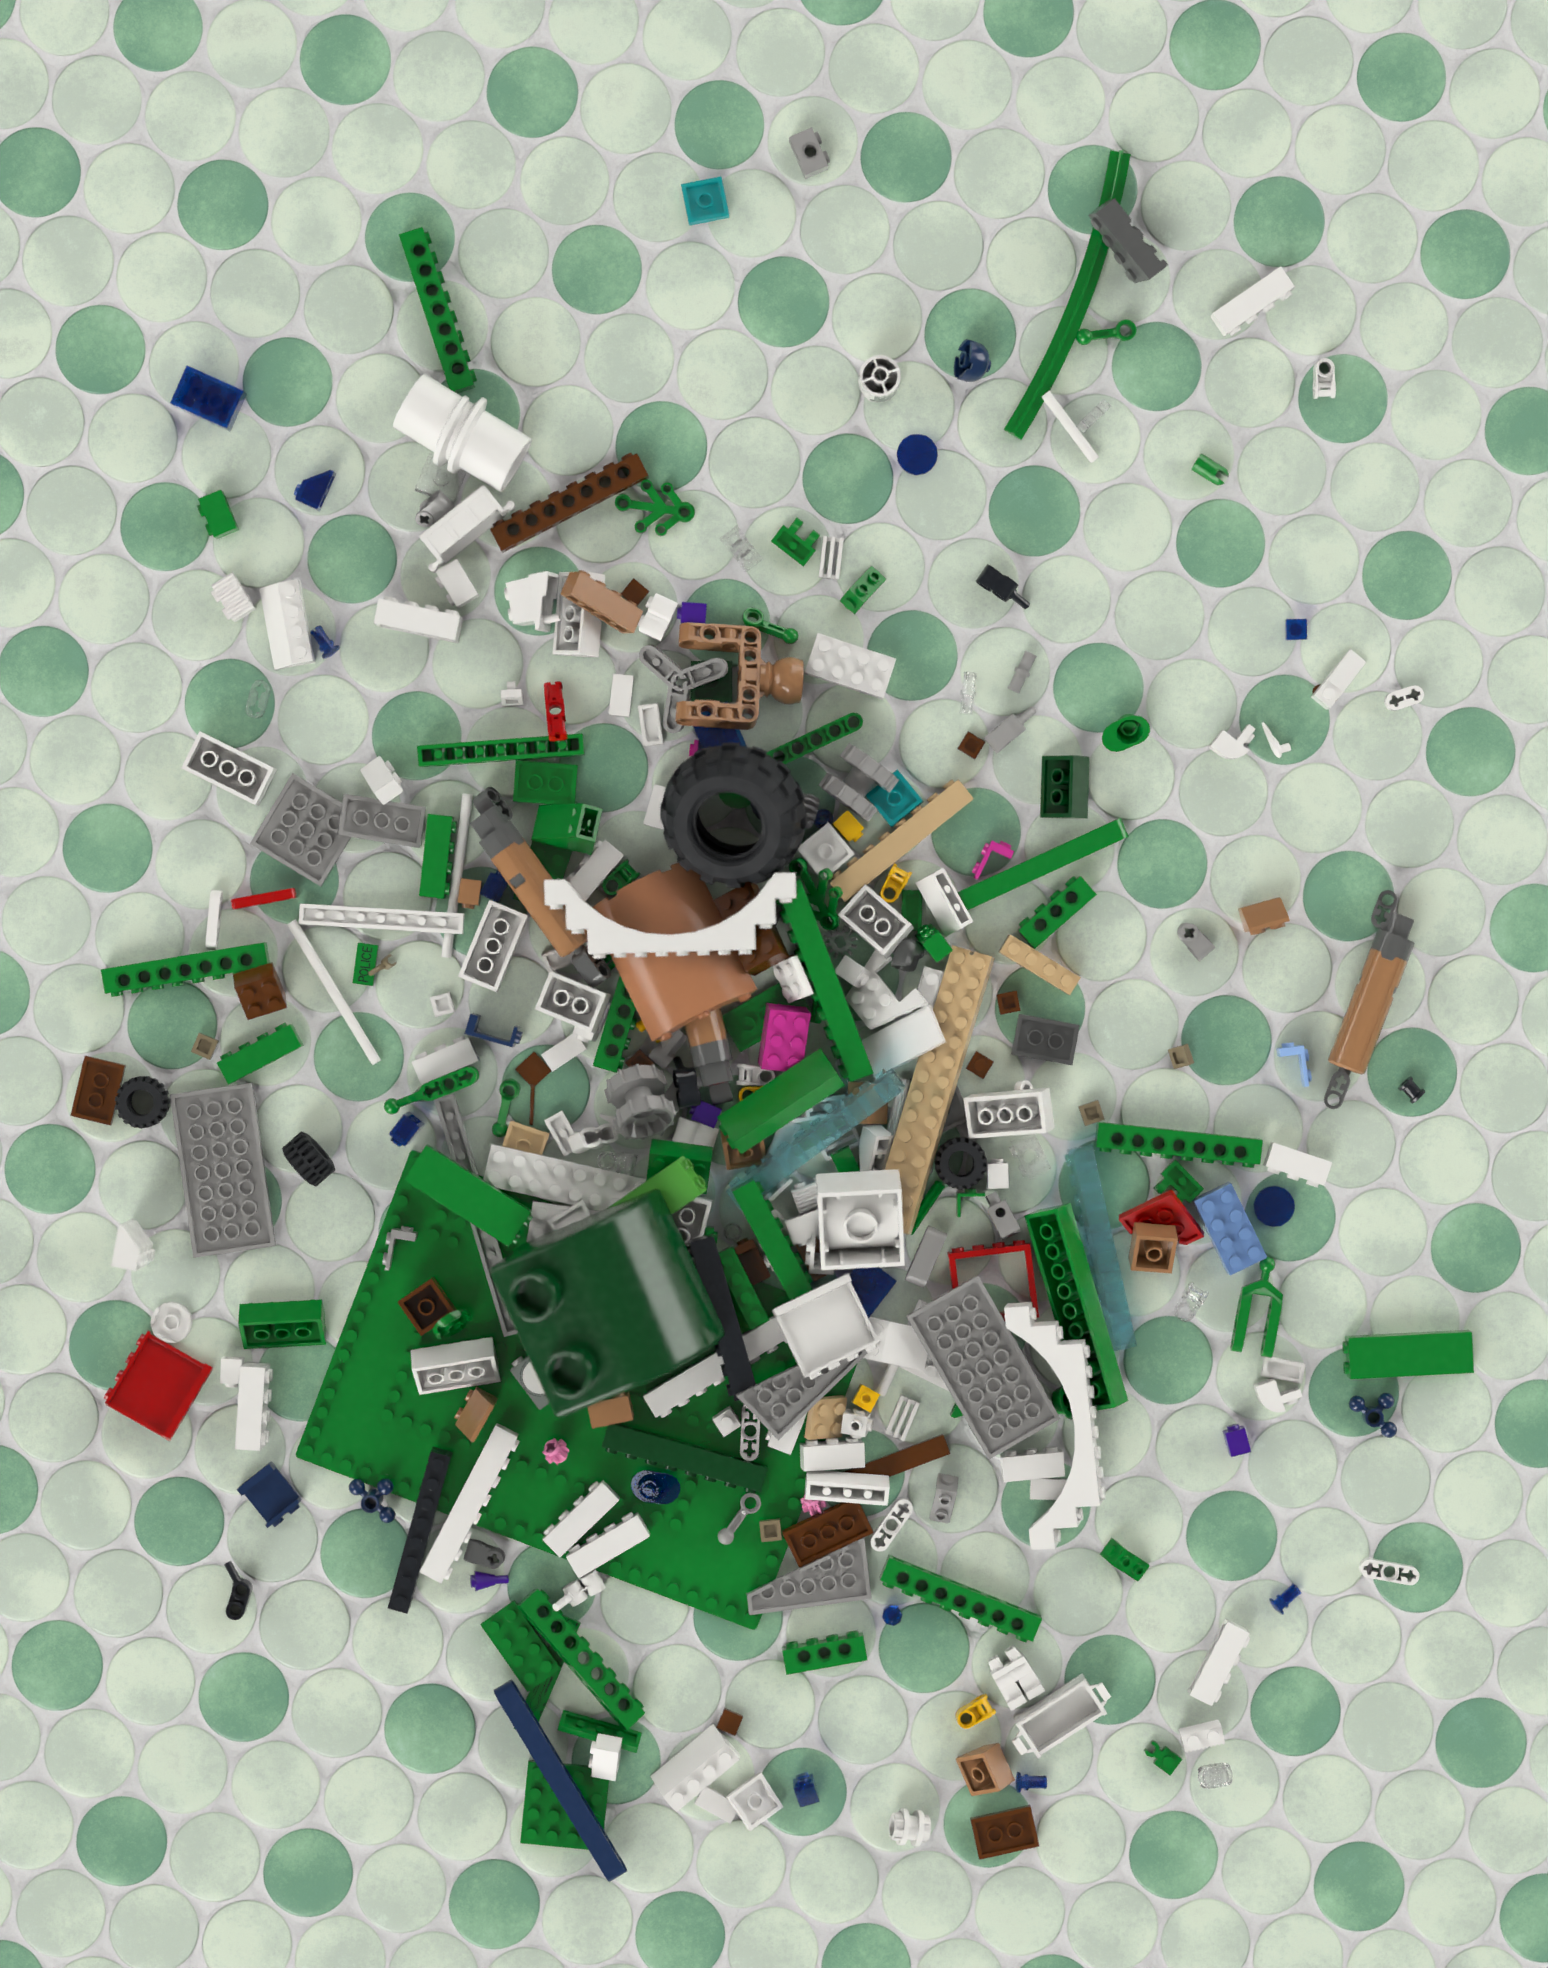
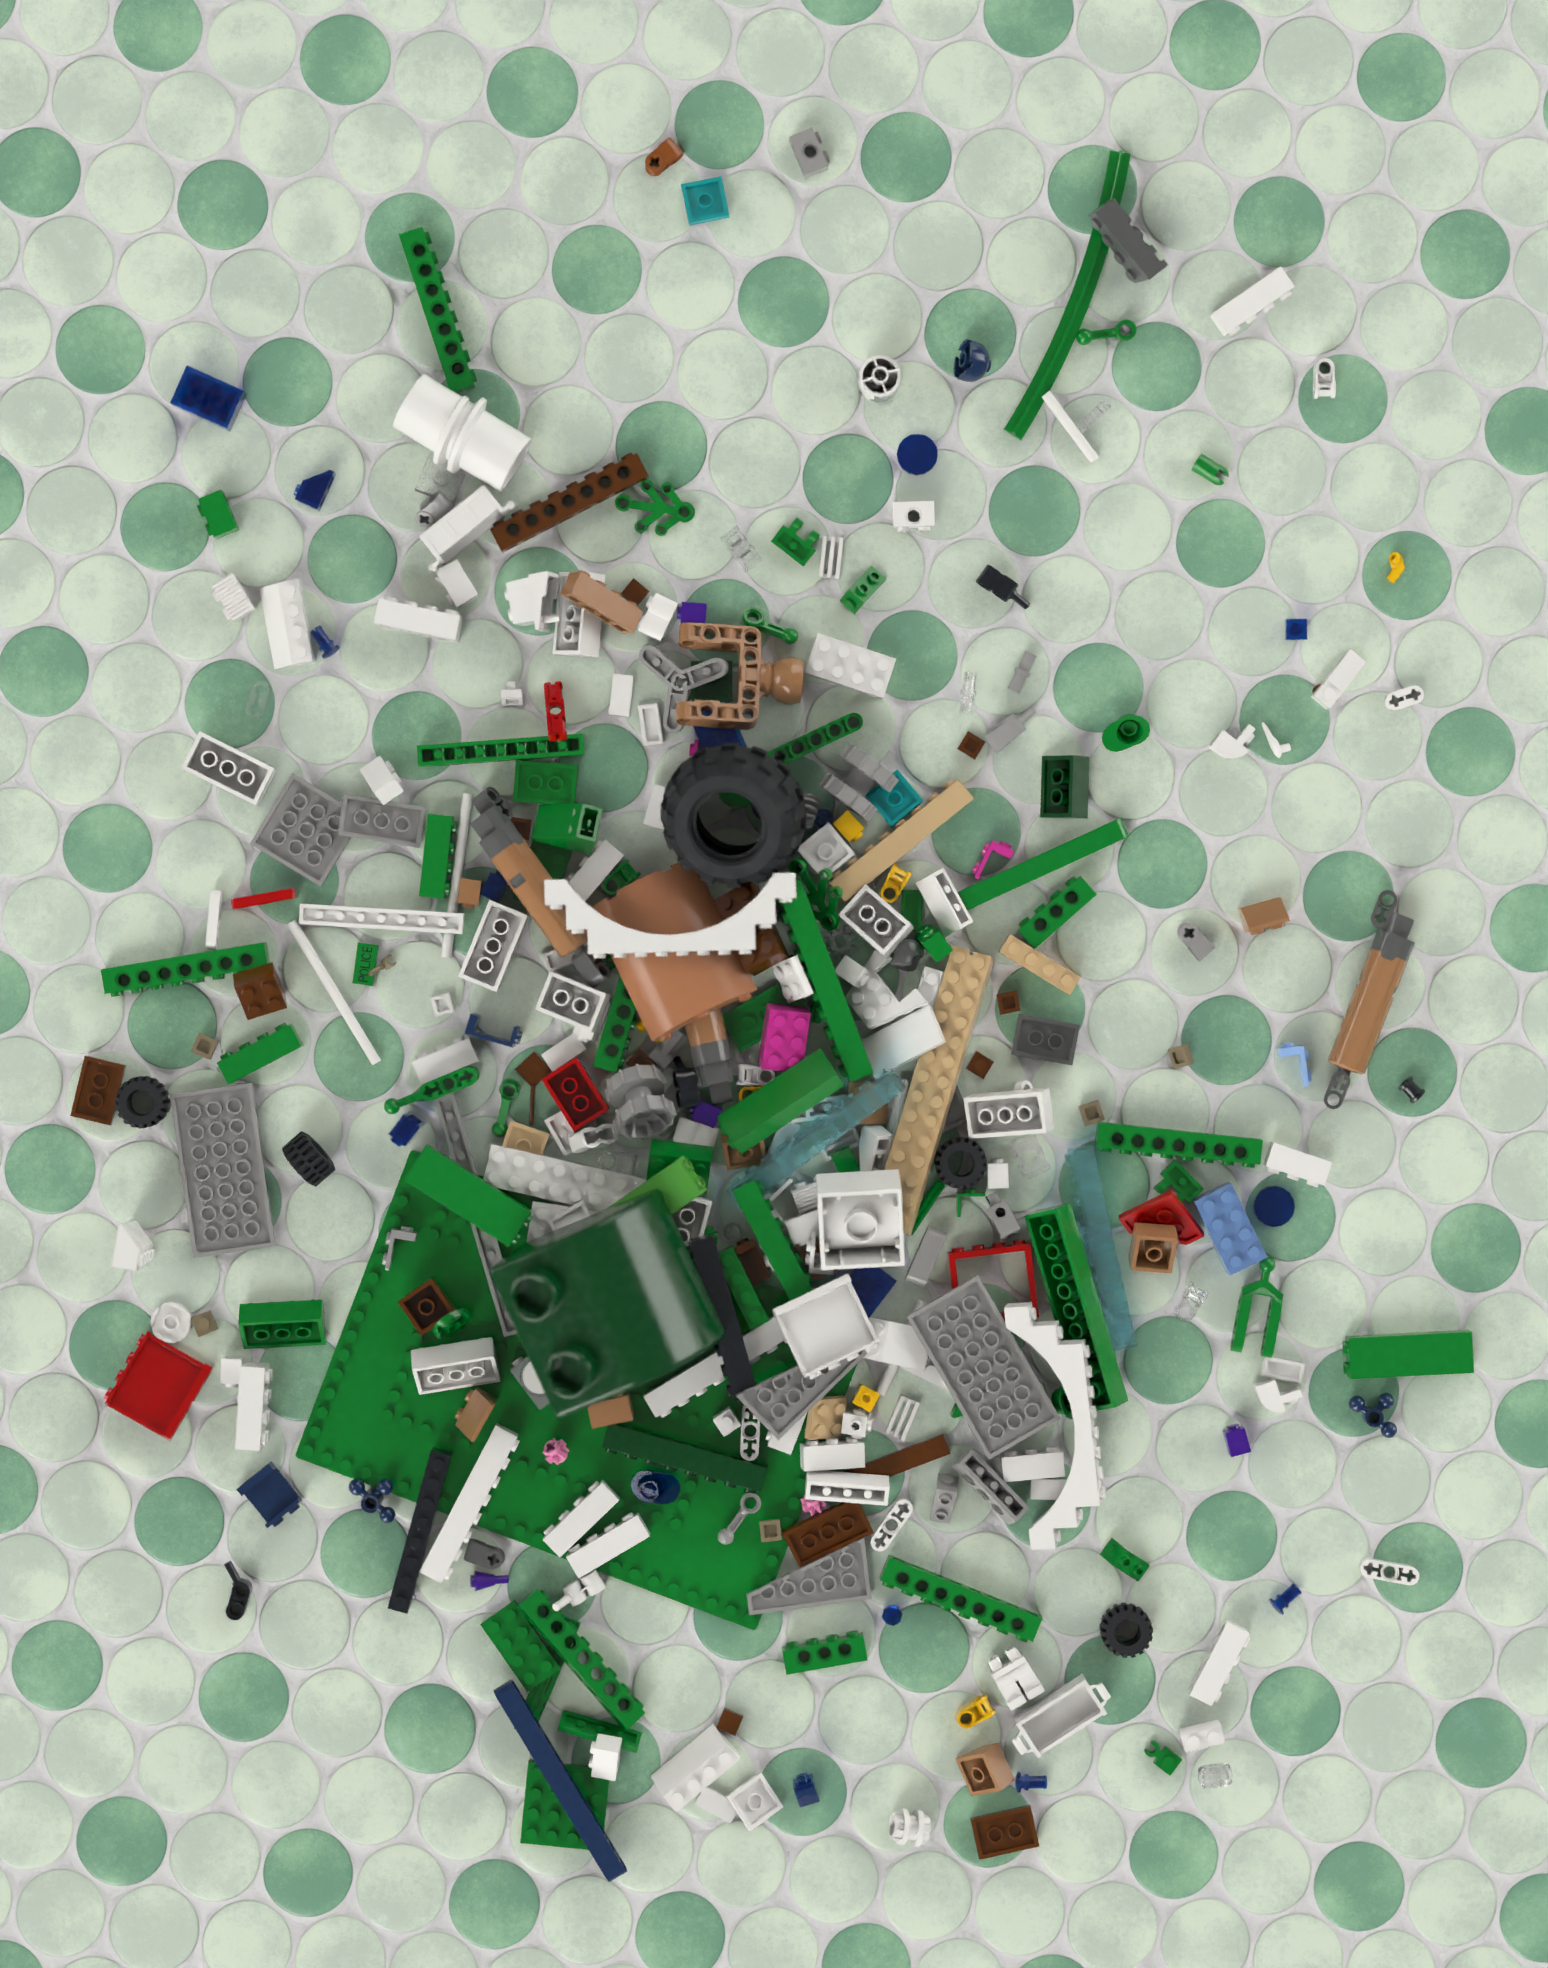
none -> dark tan plate [191,1310,219,1337]
none -> reddish brown plate [511,817,532,840]
none -> red brick [541,1057,610,1132]
none -> dark orange piece [645,137,684,176]
none -> white brick [892,501,935,532]
none -> light grey brick [951,1449,1029,1524]
none -> black tyre [1099,1602,1153,1658]
none -> yellow arm [1386,552,1405,584]

